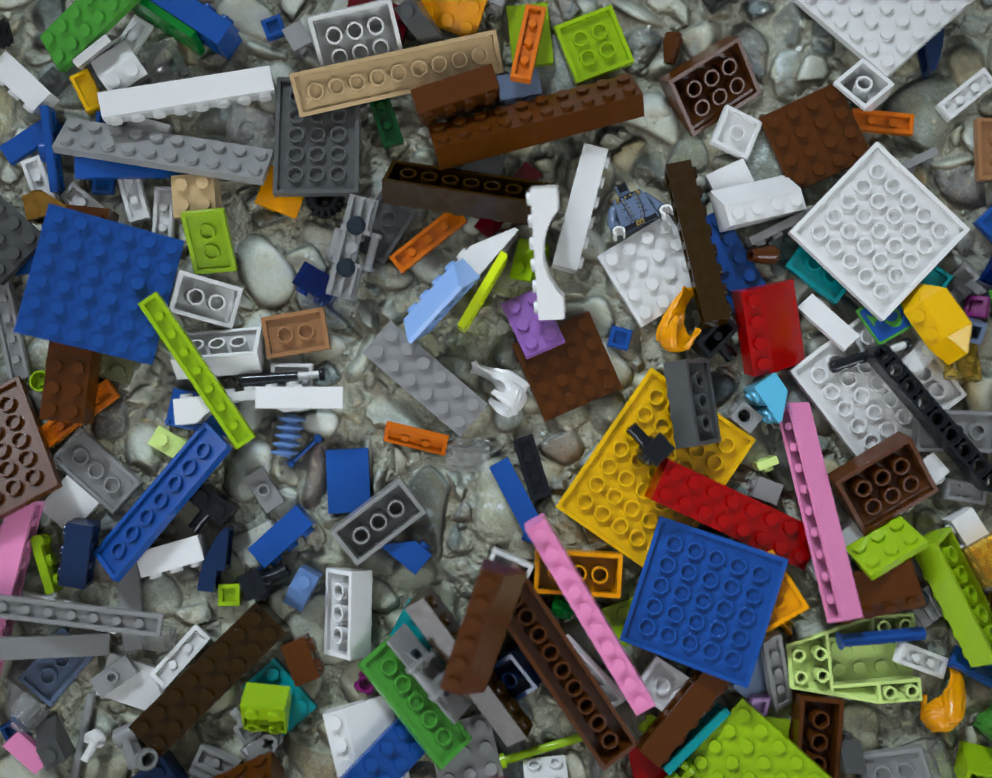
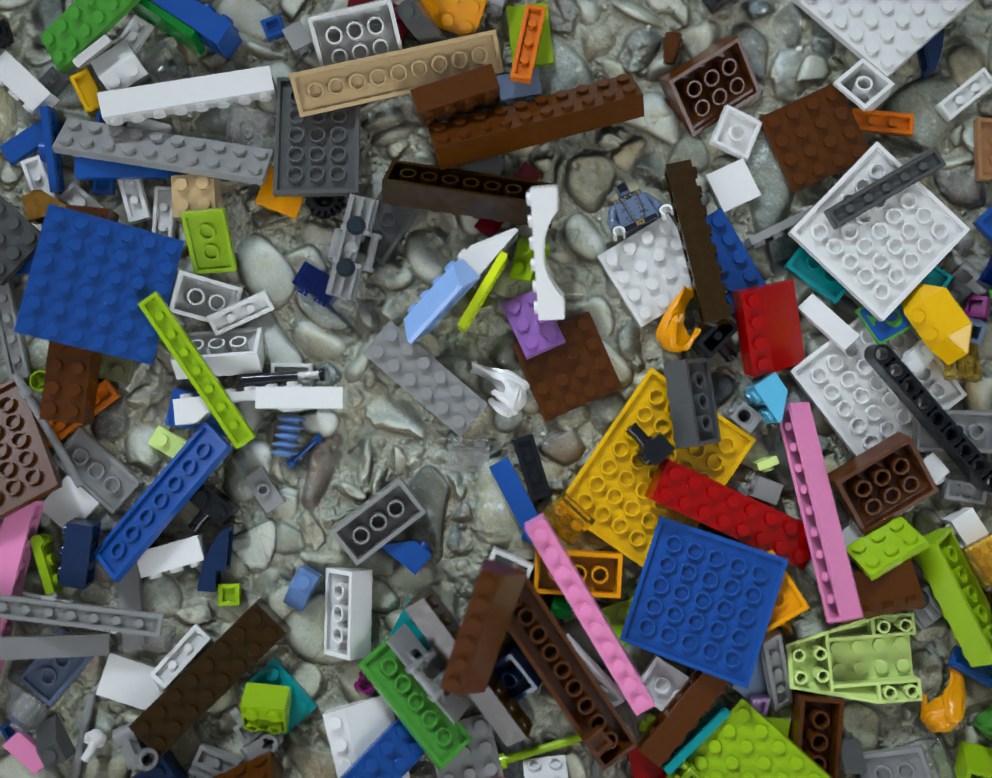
light grey plate [89,654,140,698] -> none
black brick [237,564,291,602] -> none
blue brick [248,504,317,568] -> none
medium nougat plate [261,307,331,360] -> none
reddish brown brick [280,633,325,687] -> none
blue tile [326,448,371,514] -> none
dark green plate [369,98,404,150] -> none
orange plate [383,421,449,456] -> none
orange plate [389,213,468,275] -> none
white brick [551,143,610,274] -> none
lime plate [553,4,634,86] -> none
blue tile [606,325,633,351] -> none
white slope [709,175,807,232] -> none
reddish brown cone [747,244,780,265] -> none
black piece [828,338,913,373] -> none
blue axle [835,627,927,650] -> none
white plate [892,642,949,679] -> none
none -> light grey bar [11,372,85,488]
none -> white tile [206,290,274,336]
none -> clear yellow plate [539,491,596,545]
none -> reddish brown plate [581,725,614,758]
none -> dark grey tile [824,146,947,230]

